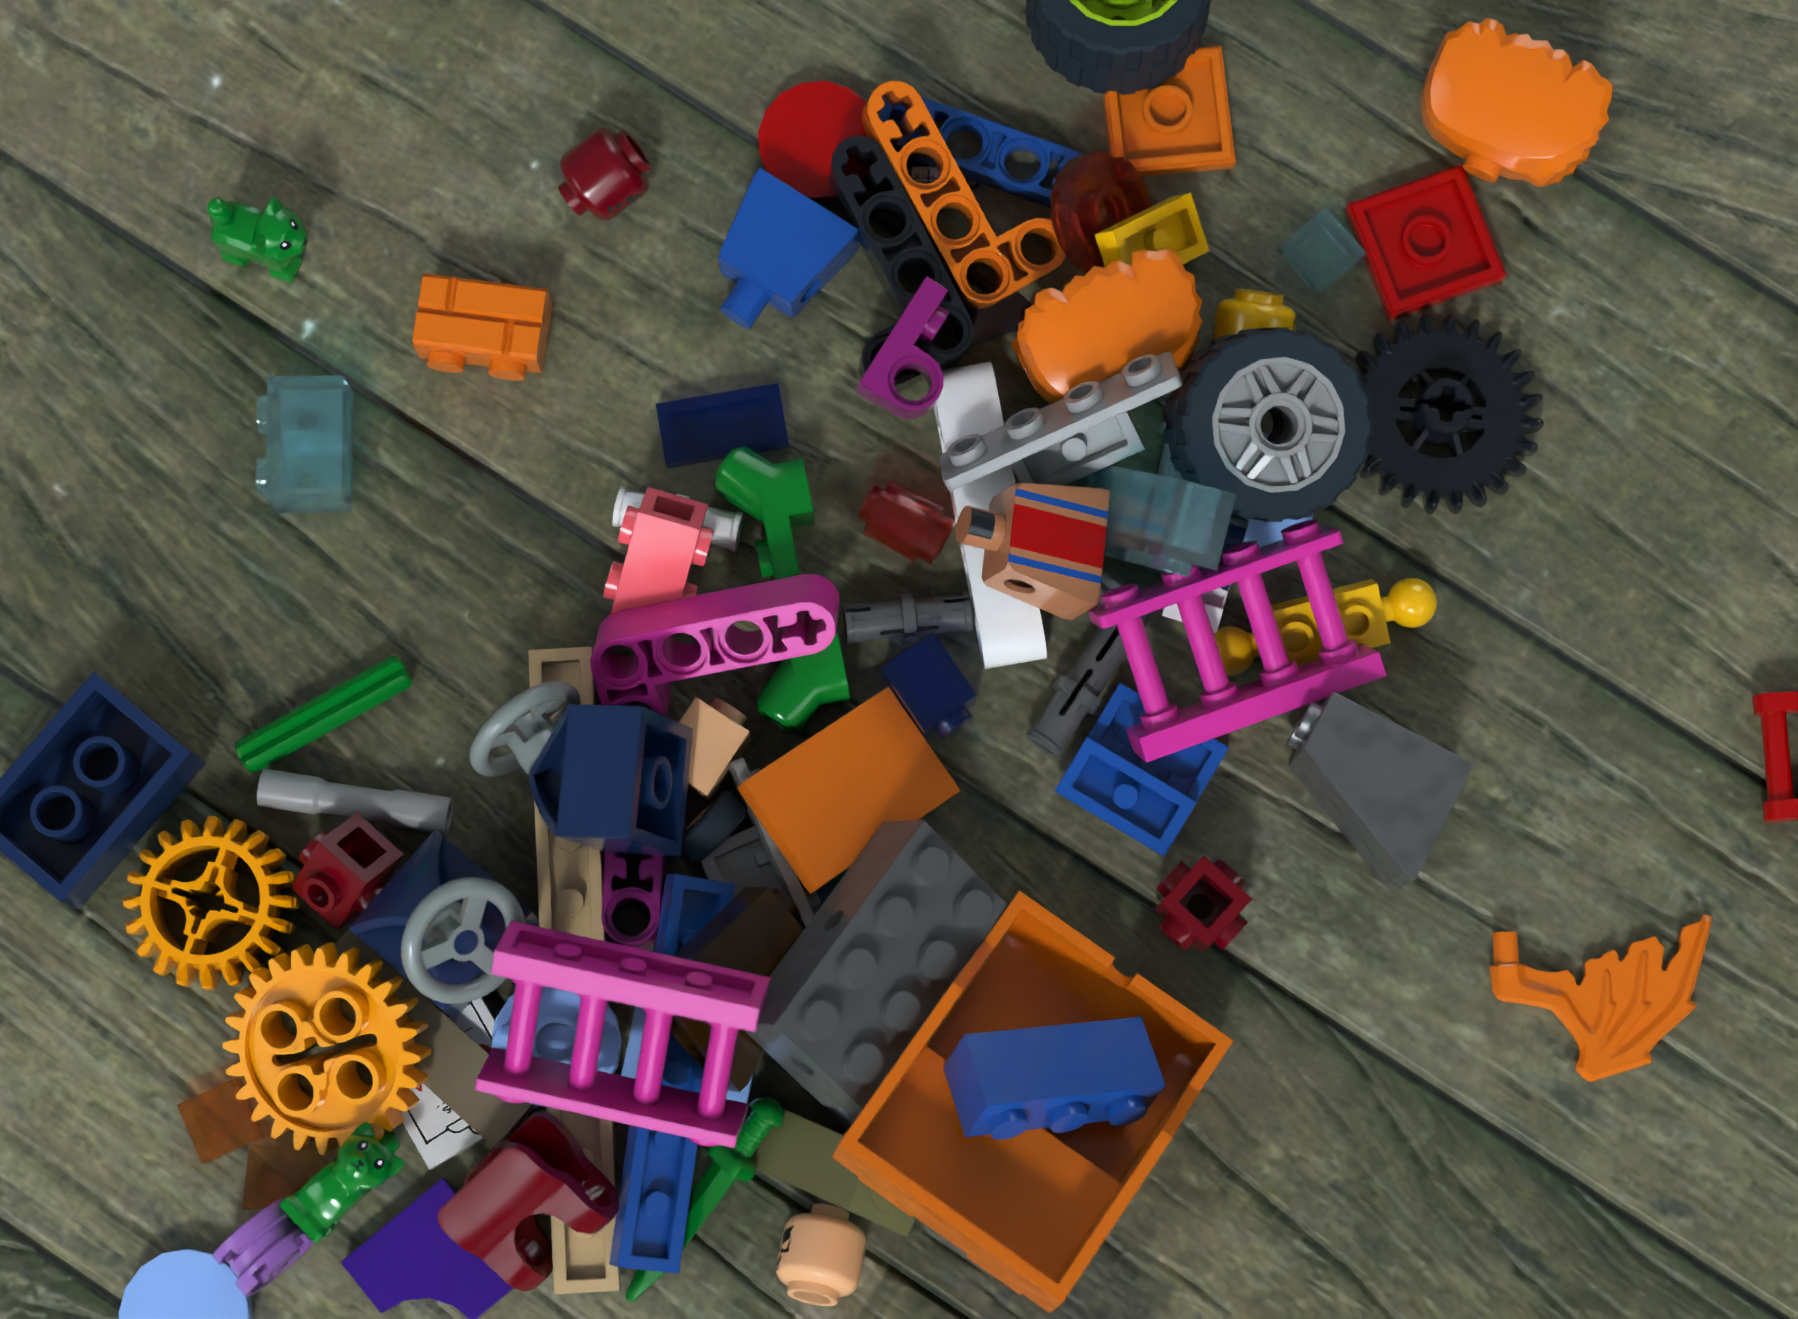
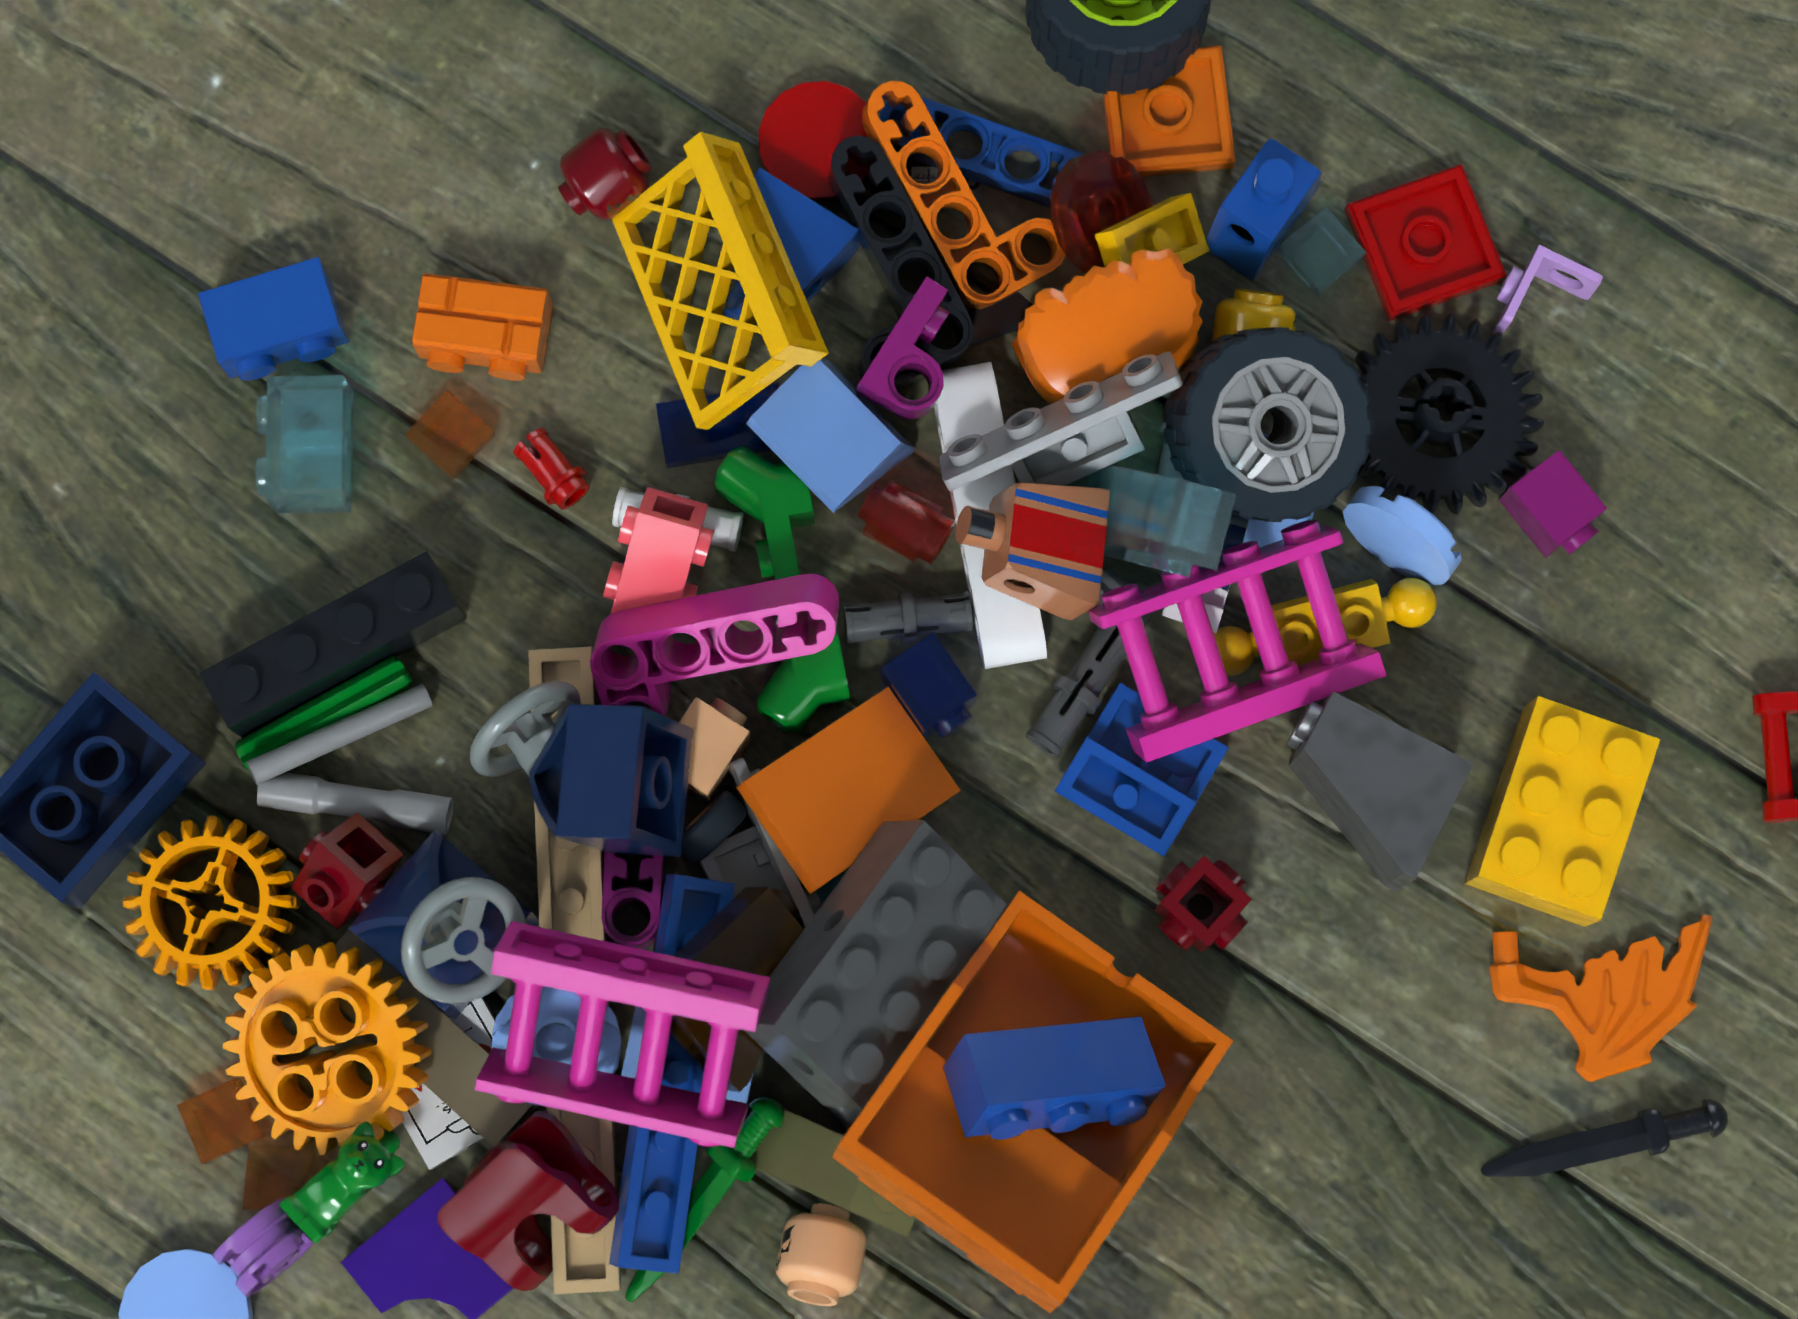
green animal [207,197,308,283] -> none
orange animal [1420,18,1613,187] -> none
none -> blue brick [198,257,349,380]
none -> black brick [199,551,466,738]
none -> light grey bar [246,684,433,785]
none -> clear orange tile [405,390,495,480]
none -> red pin [513,428,590,510]
none -> yellow fence [612,132,829,430]
none -> medium blue slope [746,358,916,513]
none -> blue torso [1206,138,1322,281]
none -> light blue tile [1343,486,1462,585]
none -> yellow brick [1464,696,1660,927]
none -> black sword [1481,1099,1728,1177]
none -> lavender bracket [1493,245,1603,335]
none -> magenta brick [1499,450,1607,558]

